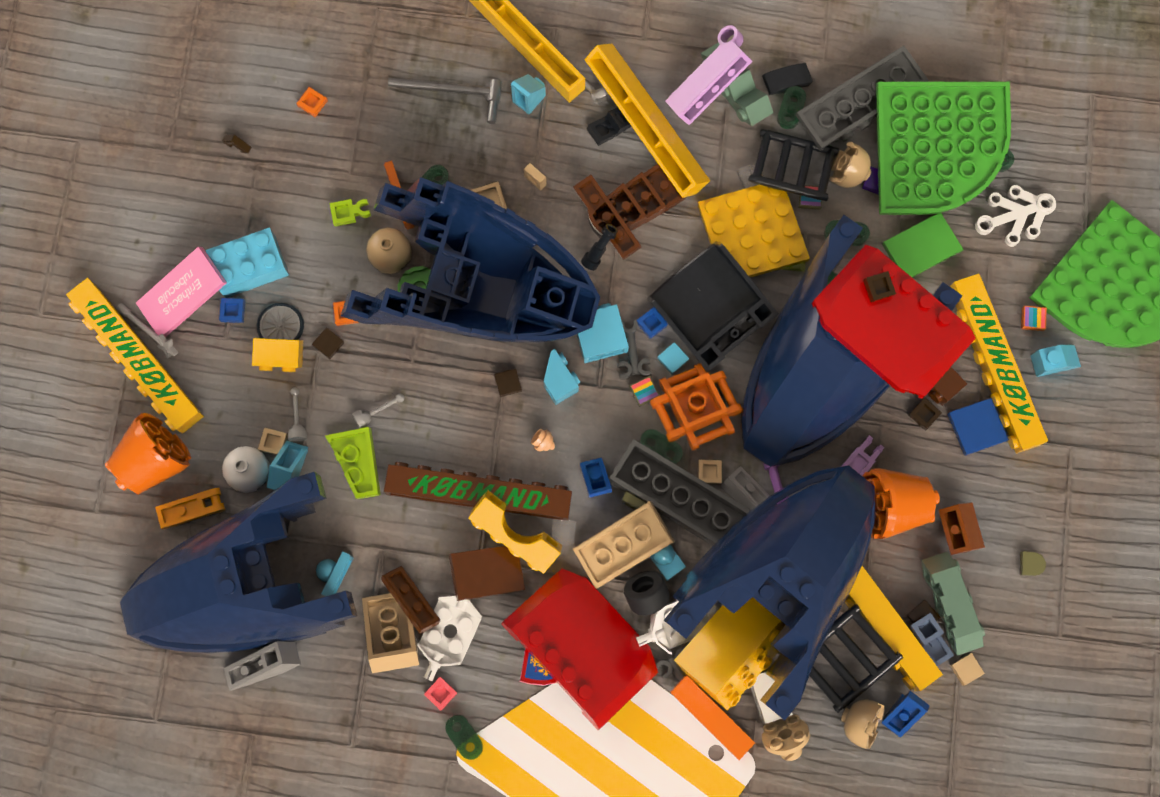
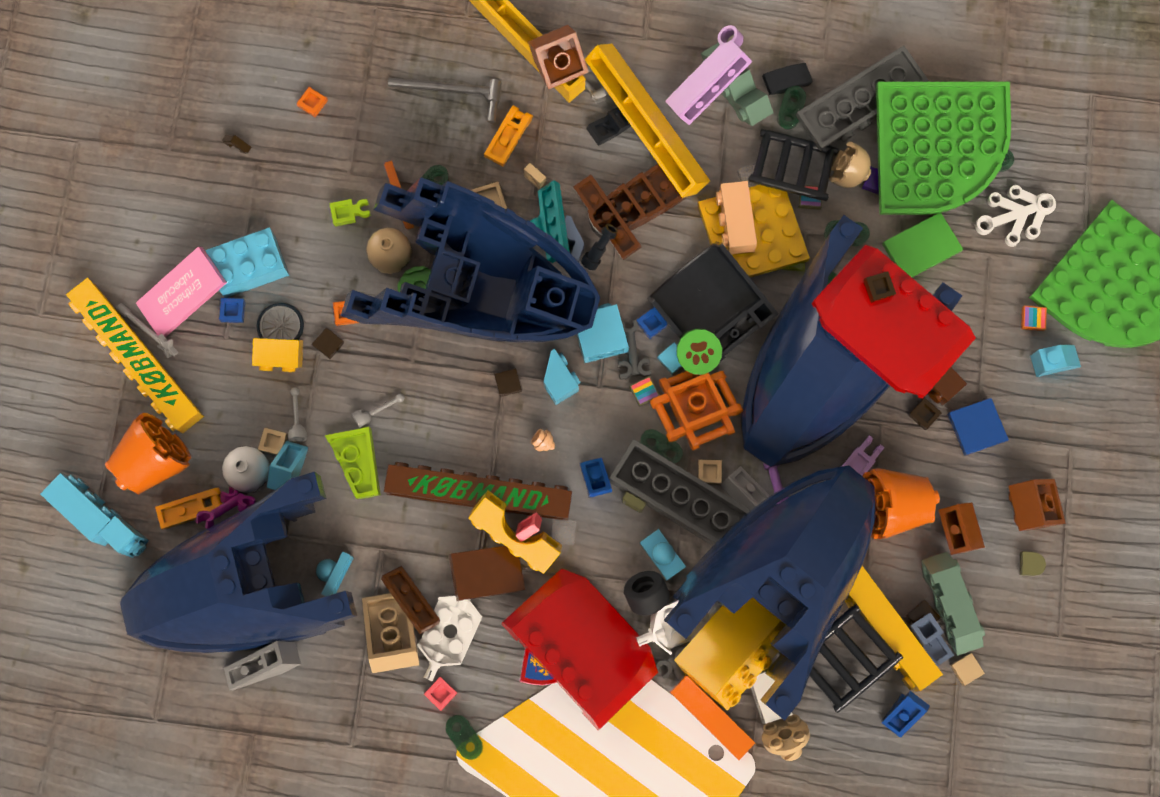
medium azure slope [511,74,546,114] -> none
tan tile [573,501,675,589] -> none
tan cylinder [841,699,885,749] -> none
yellow brick [950,274,1048,454] -> none
none -> medium azure brick [40,473,122,546]
none -> medium azure slope [98,516,149,558]
none -> magenta bar [196,486,256,529]
none -> light orange plate [484,105,533,167]
none -> coral tile [515,512,542,542]
none -> dark orange slope [528,25,589,90]
none -> teal plate [530,180,570,263]
none -> sand blue slope [565,215,584,263]
none -> bright green tile [676,329,722,375]
none -> light nougat brick [716,181,757,254]
none -> dark orange slope [1008,479,1066,531]

